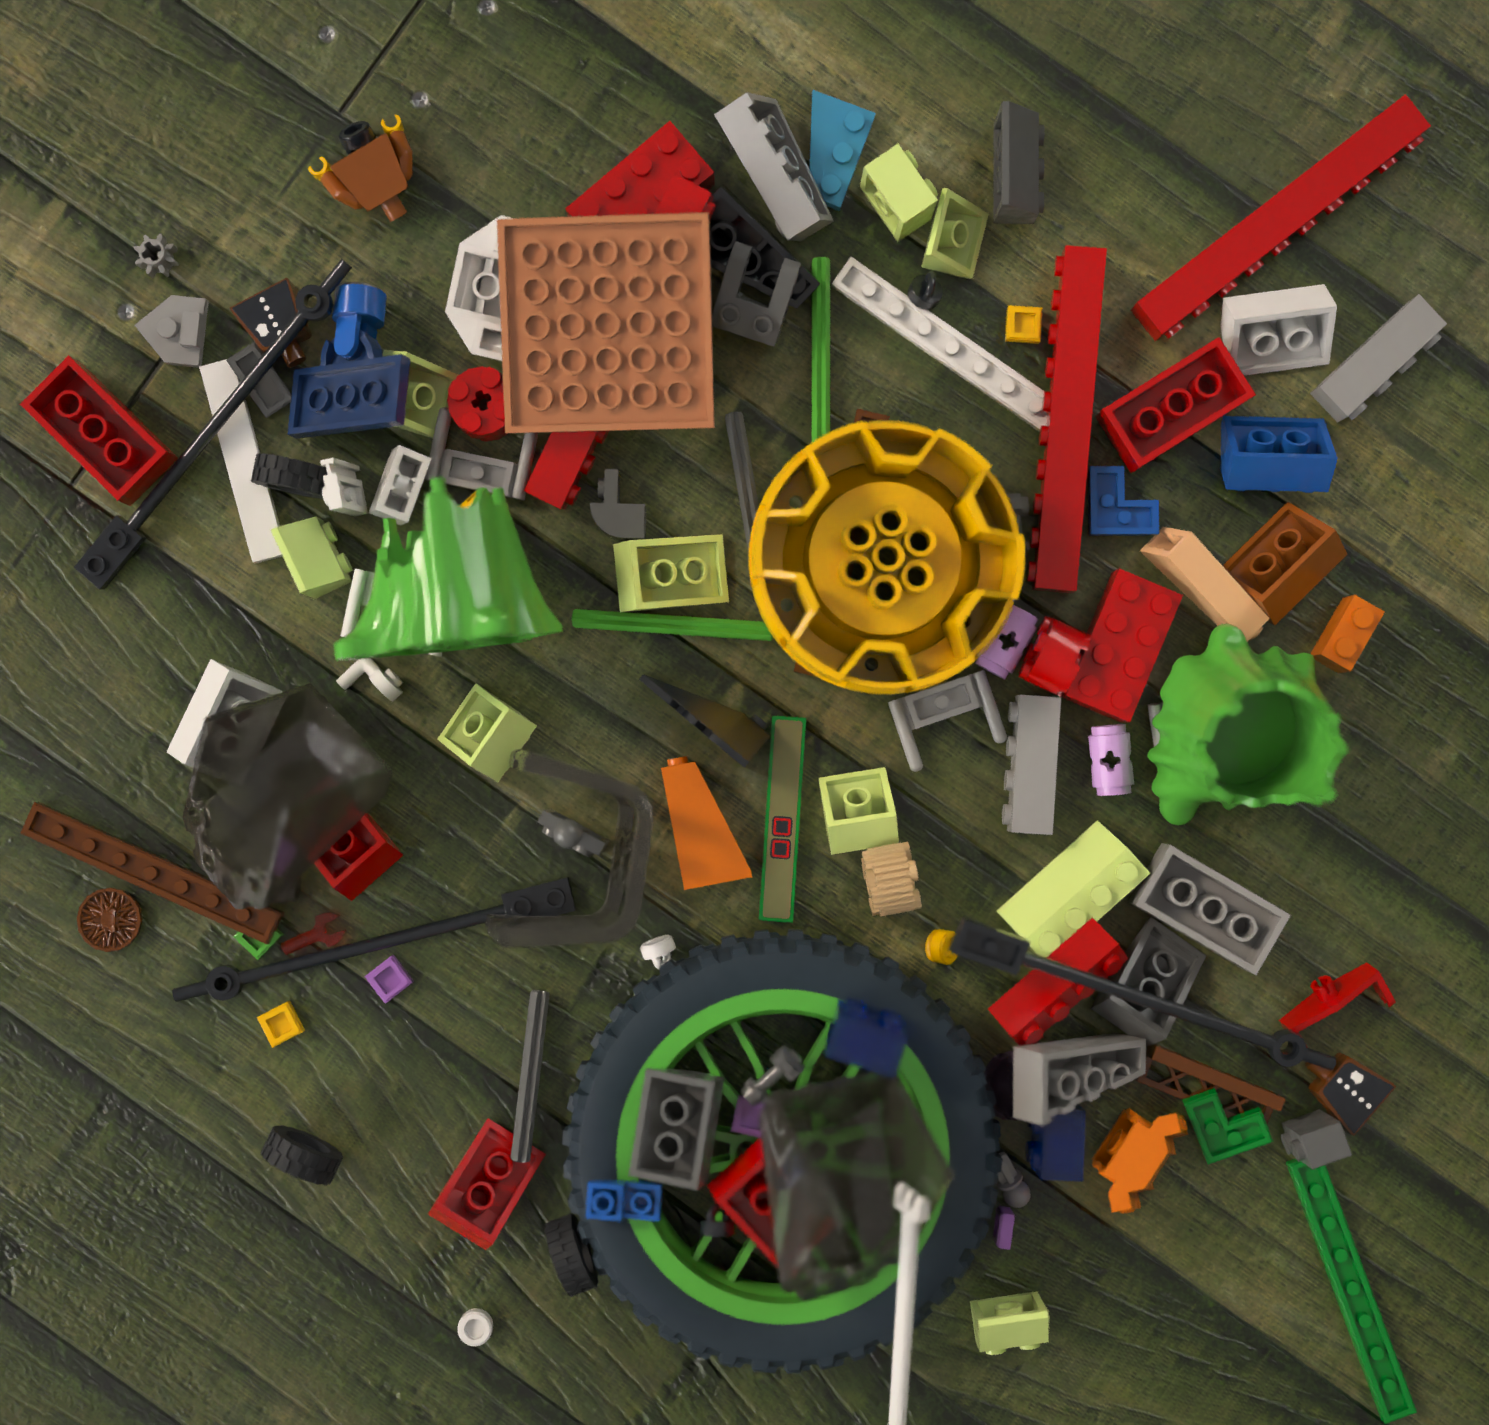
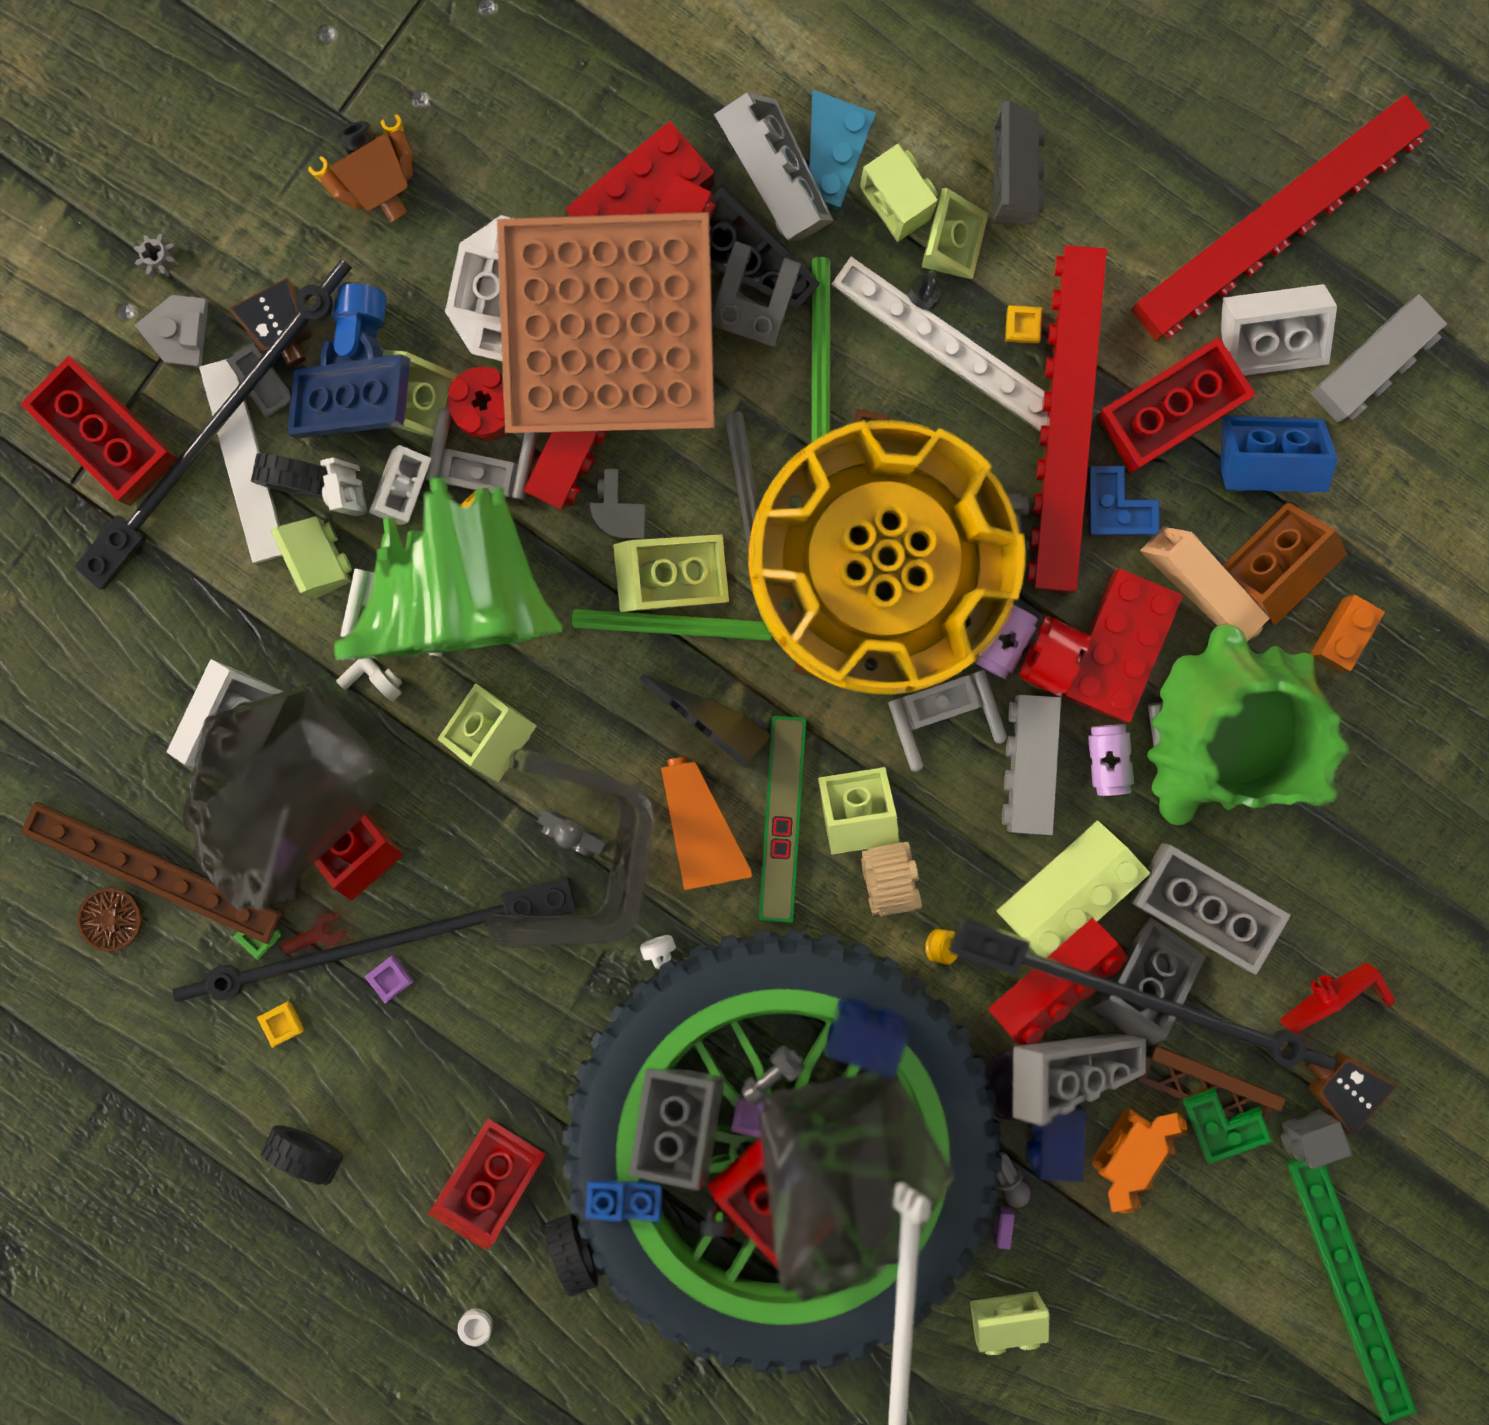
dark grey axle [511,990,550,1163] -> none

